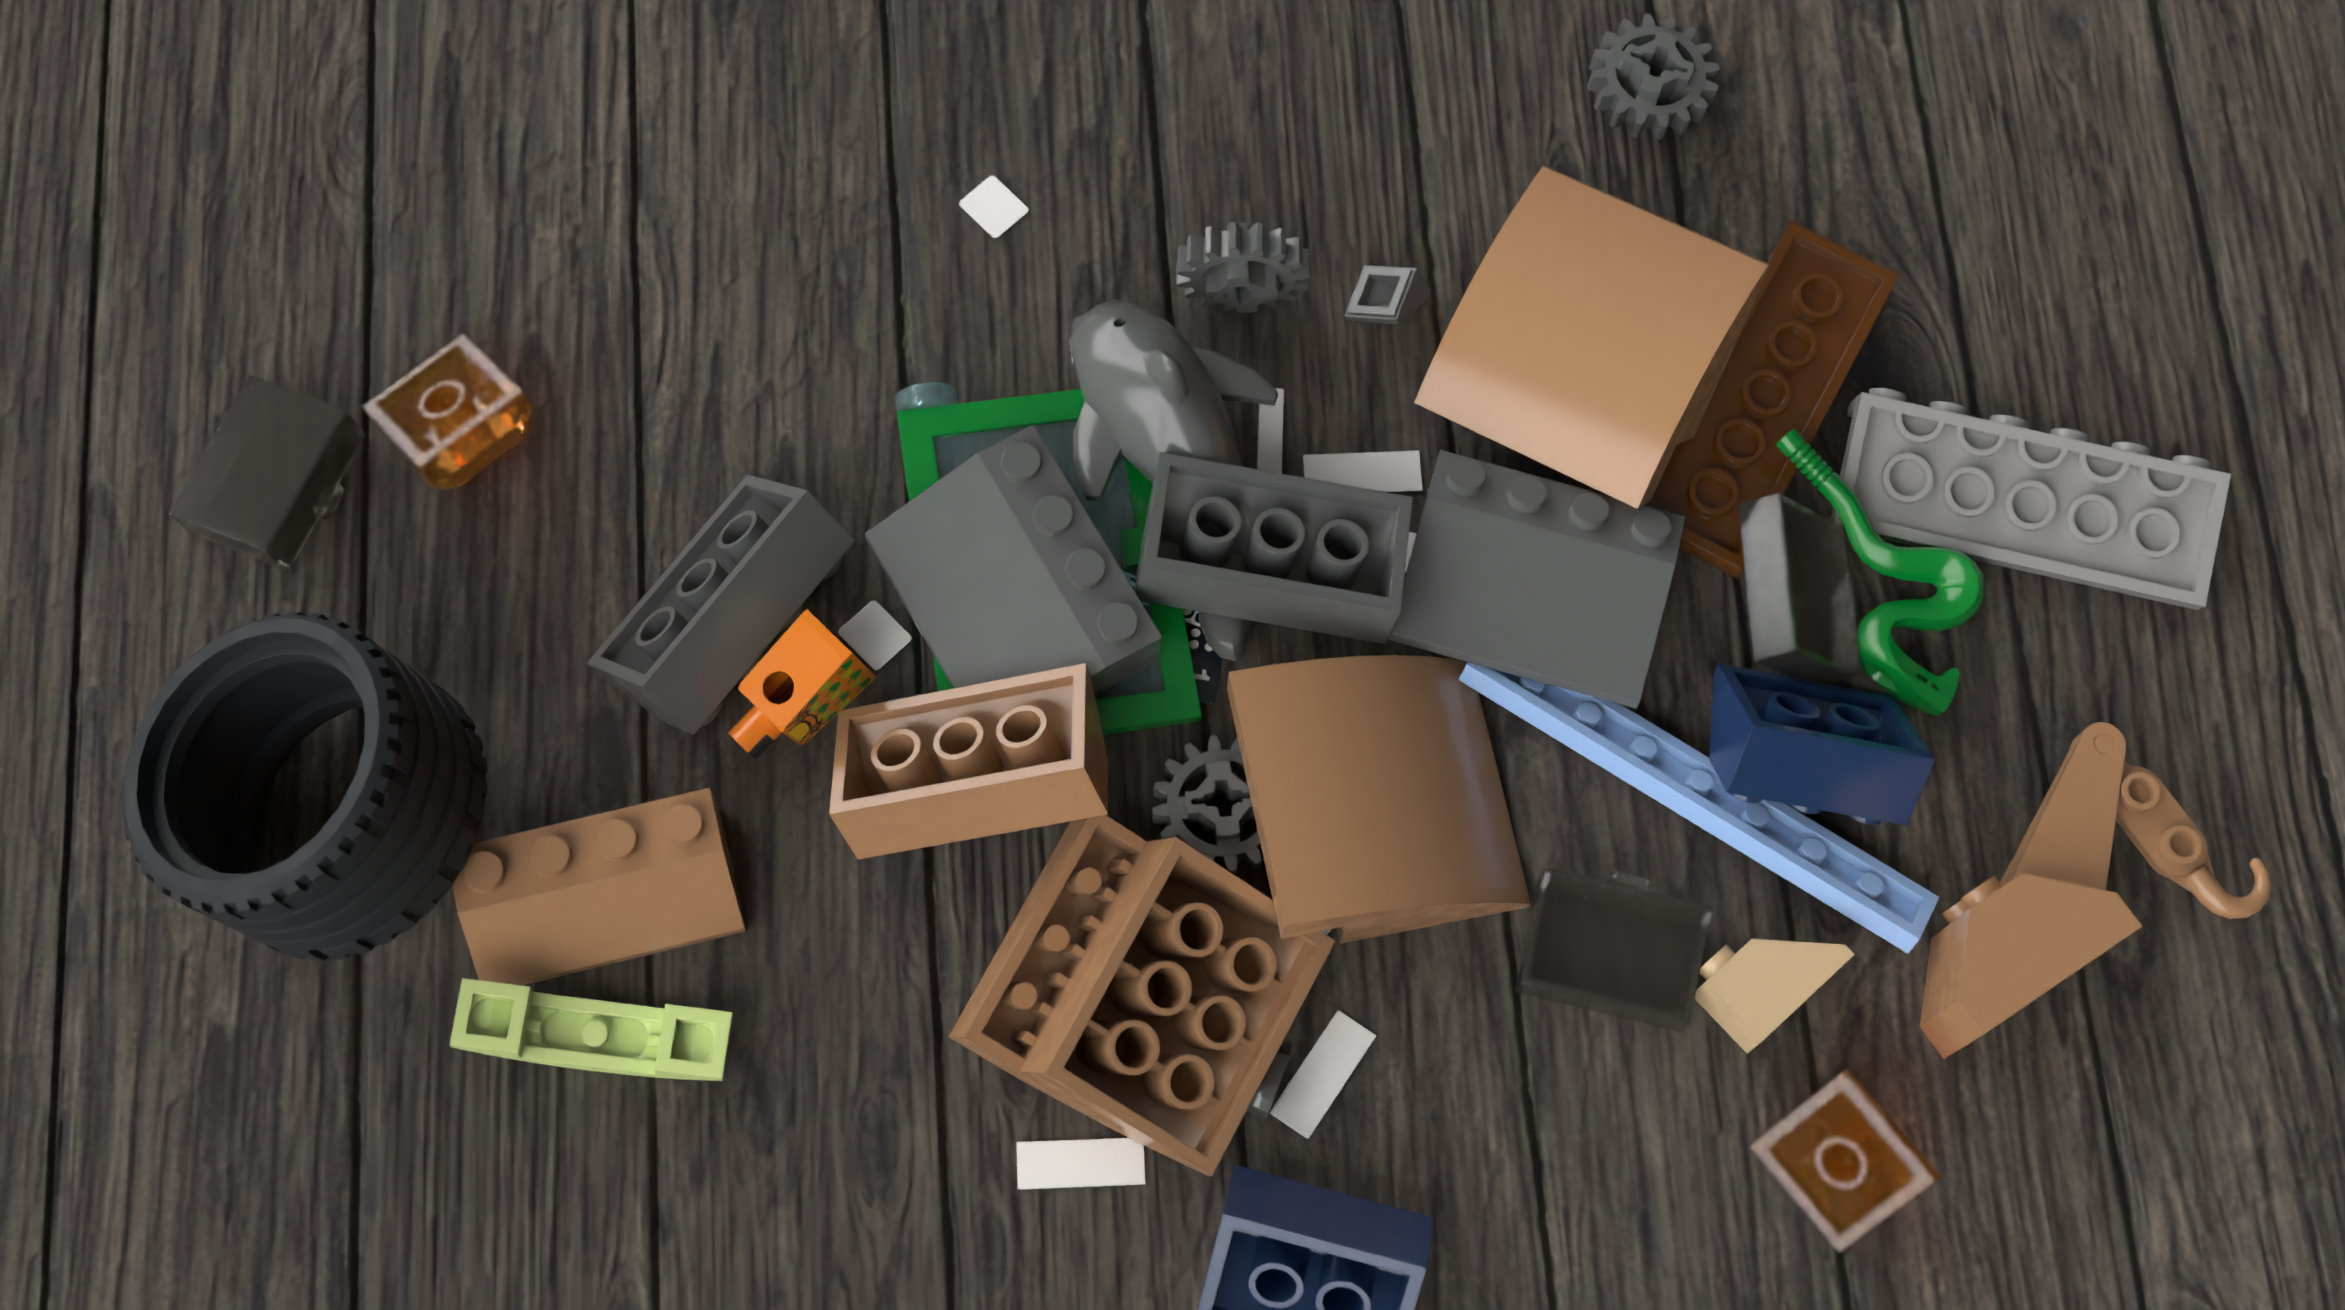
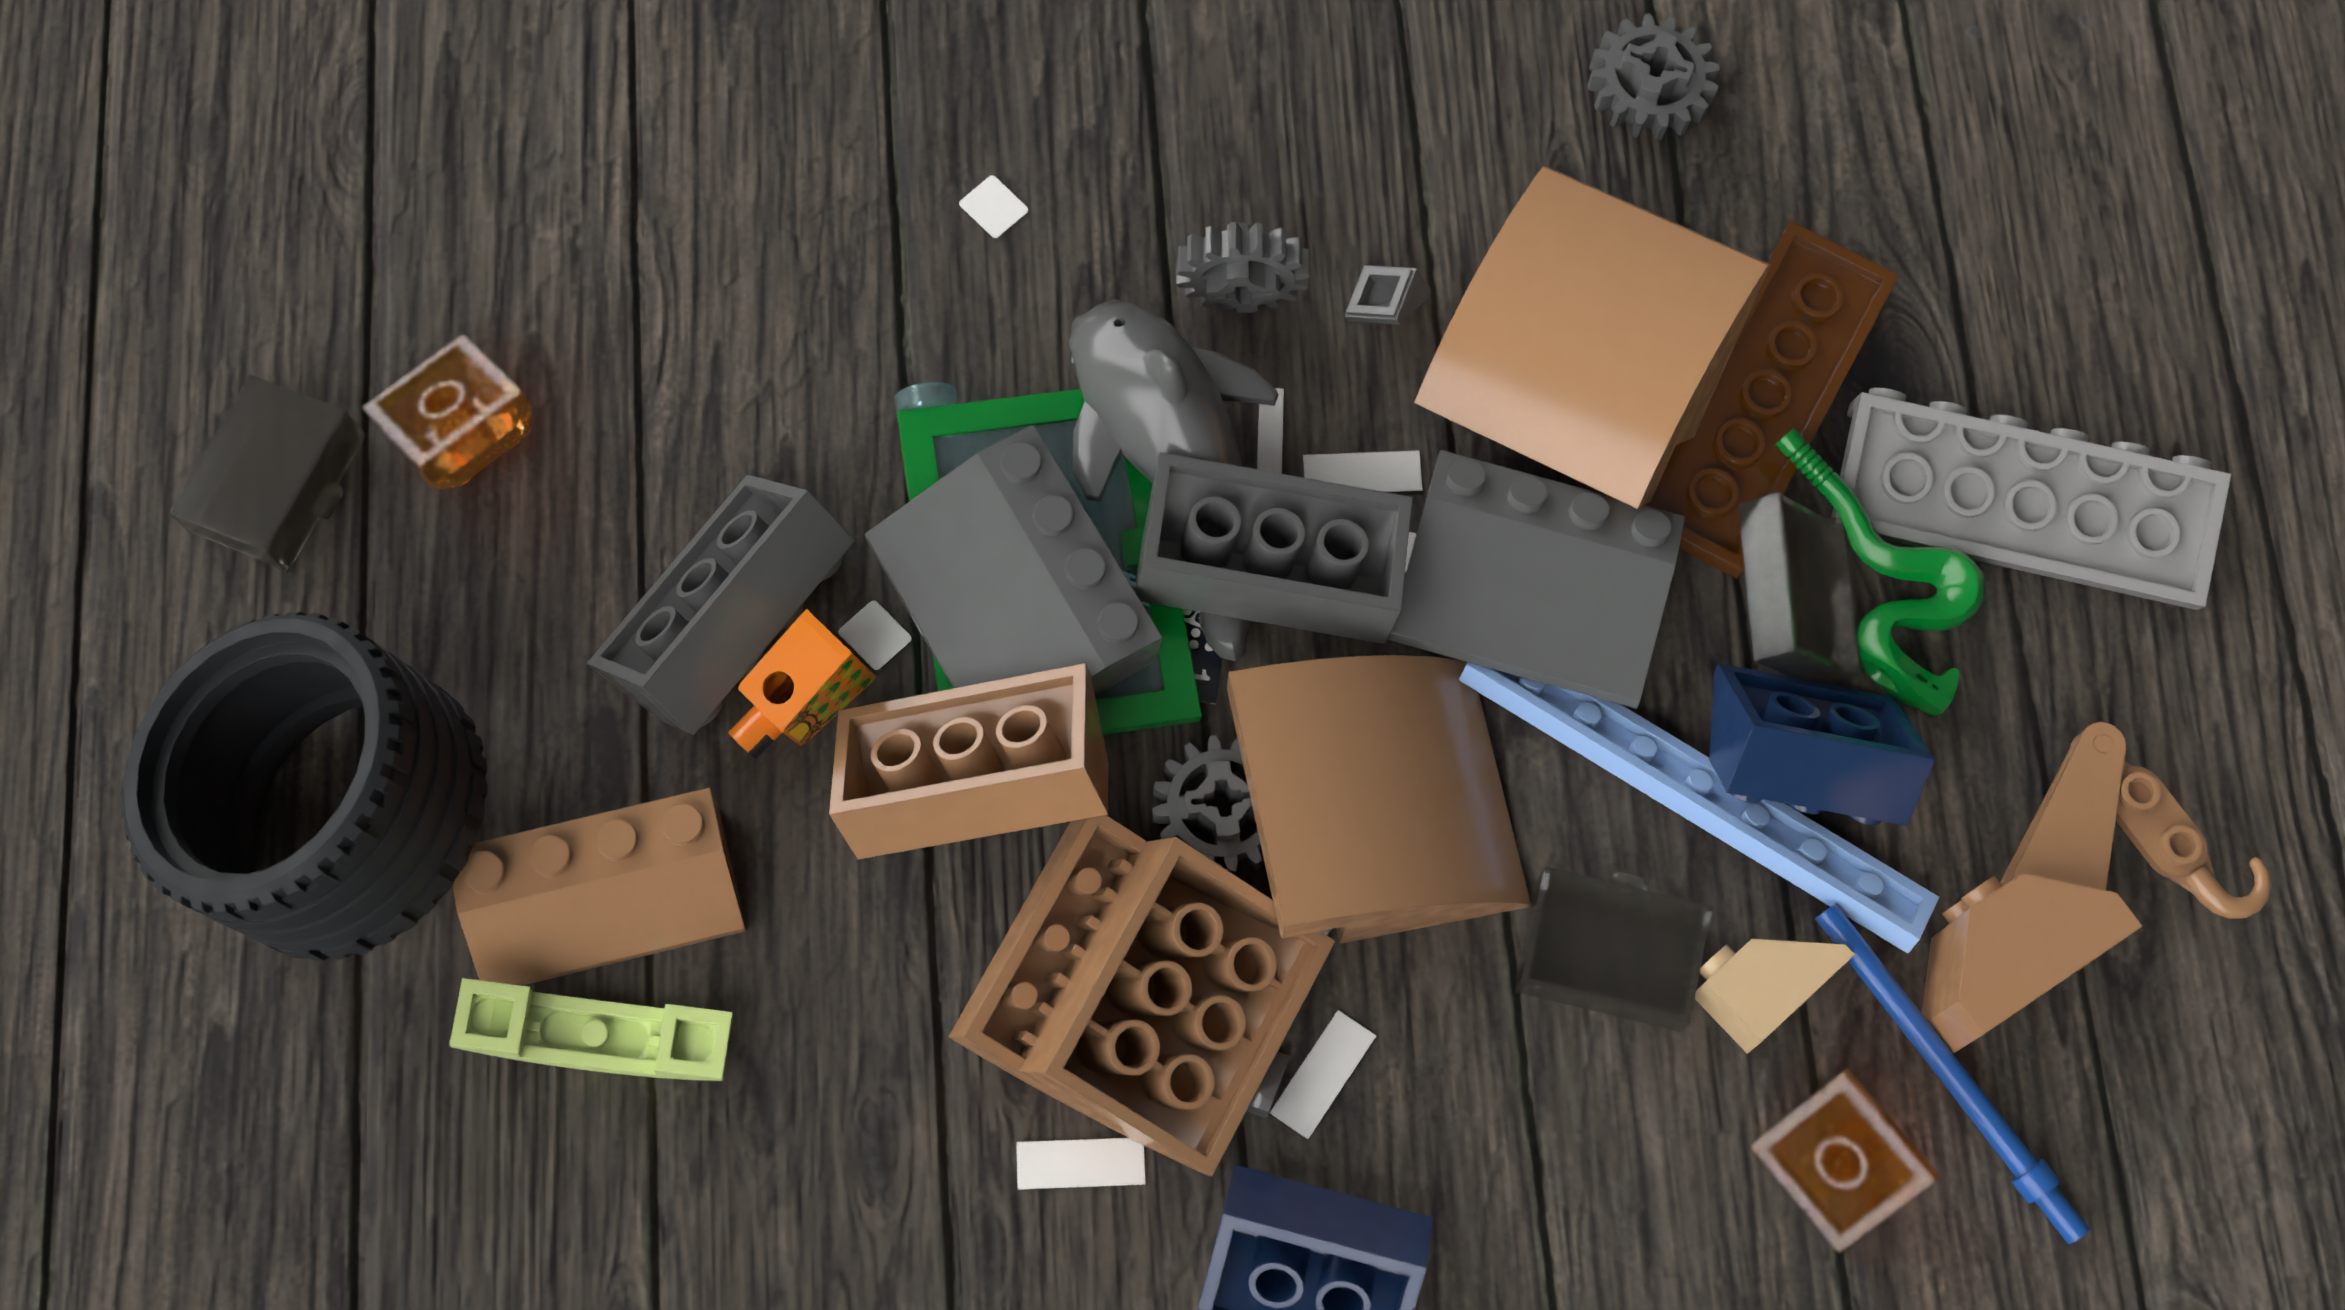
none -> blue bar [1815,903,2090,1244]

